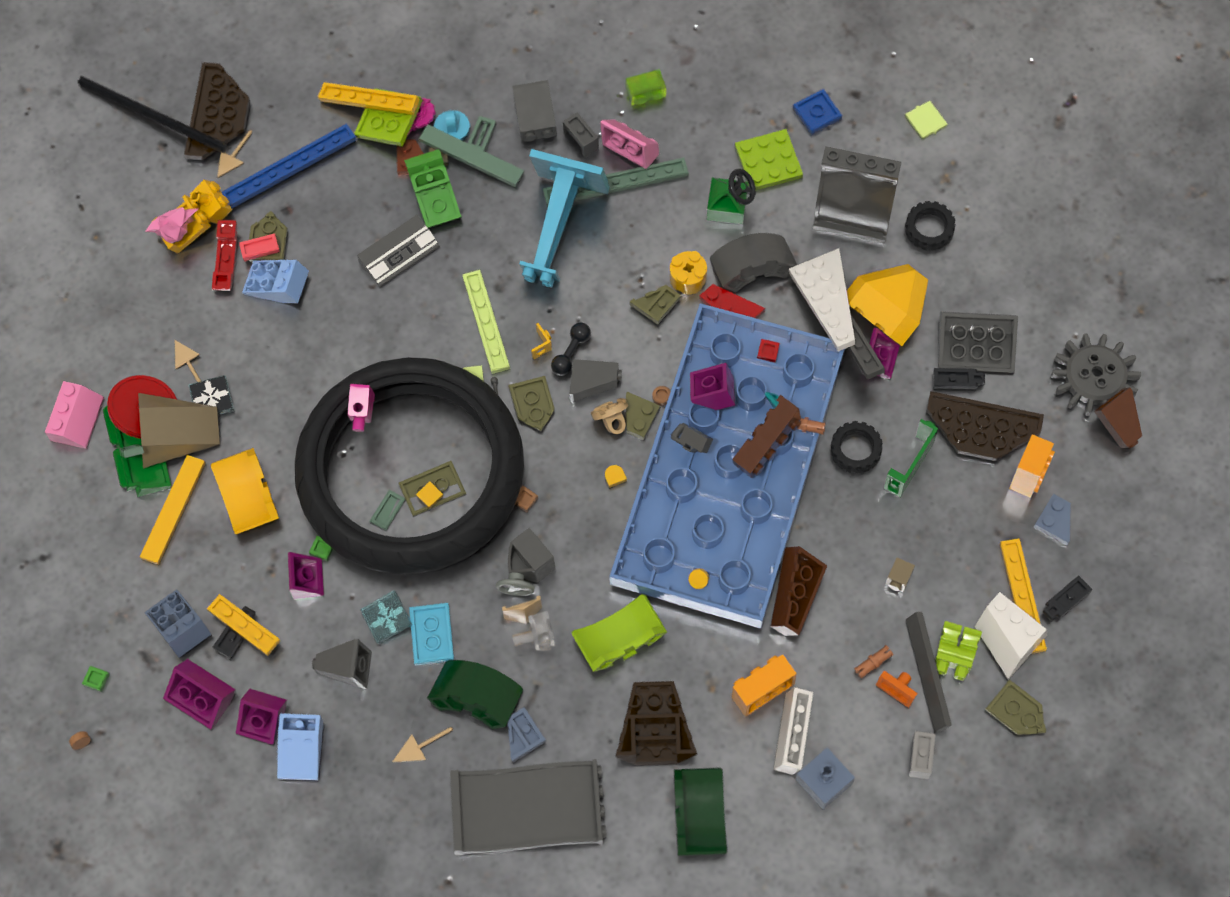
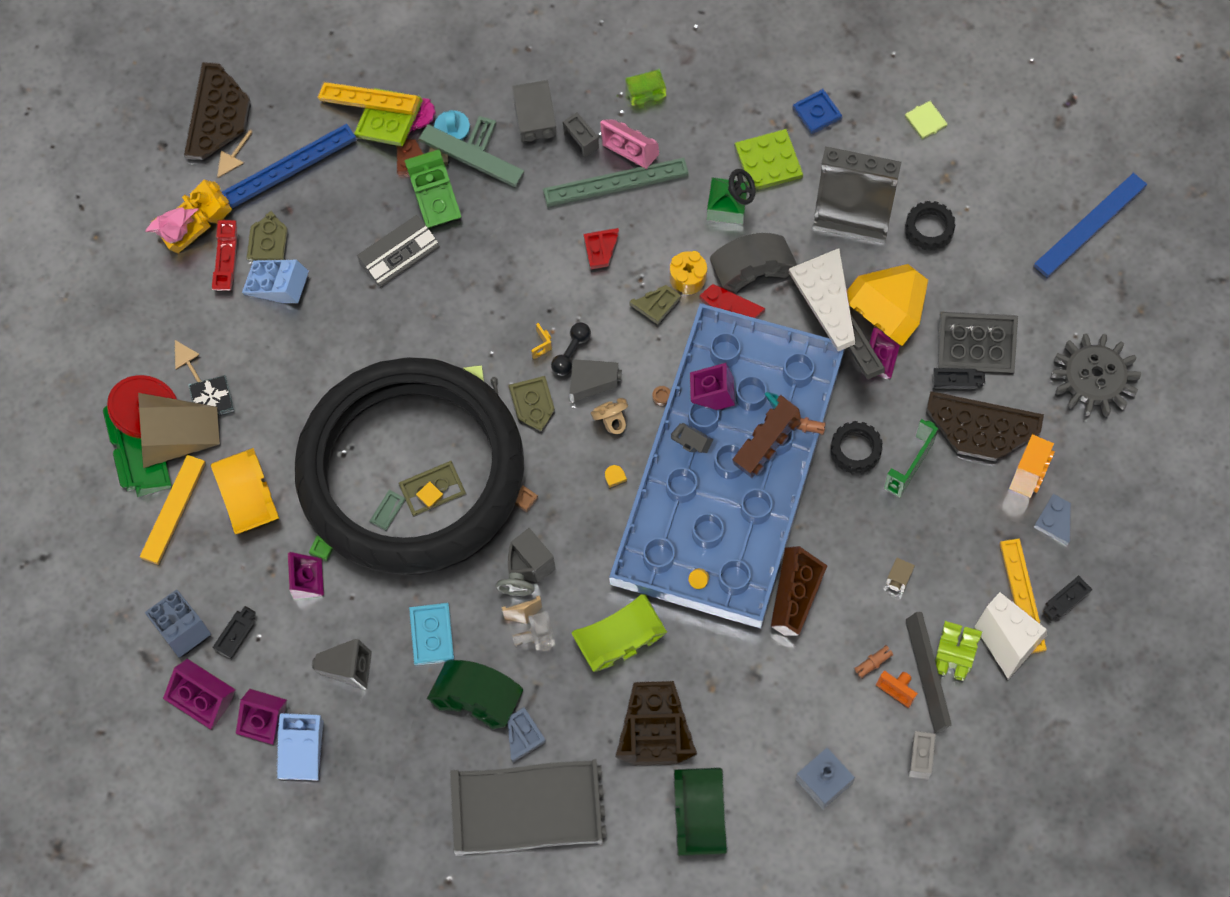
bright pink slope [45,381,104,449] -> none
medium nougat tile [69,731,91,750] -> none
black axle [78,76,228,153] -> none
bright green tile [82,666,109,692] -> none
sand green tile [119,444,144,458] -> none
yellow tile [207,594,280,656] -> none
coral tile [239,233,280,261] -> none
dark pink torso [348,384,375,432] -> none
clear light blue tile [360,590,413,644] -> none
tan piece [393,727,453,762] -> none
yellowish green tile [462,270,510,374] -> none
medium azure piece [519,149,610,288] -> none
olive wing [626,392,660,440] -> none
light orange brick [732,654,797,717] -> none
red plate [757,339,780,363] -> none
white brick [774,687,813,775] -> none
olive tile [985,679,1046,735] -> none
reddish brown slope [1094,387,1142,449] -> none
none -> red wing [584,228,619,270]
none -> blue tile [1034,173,1147,278]

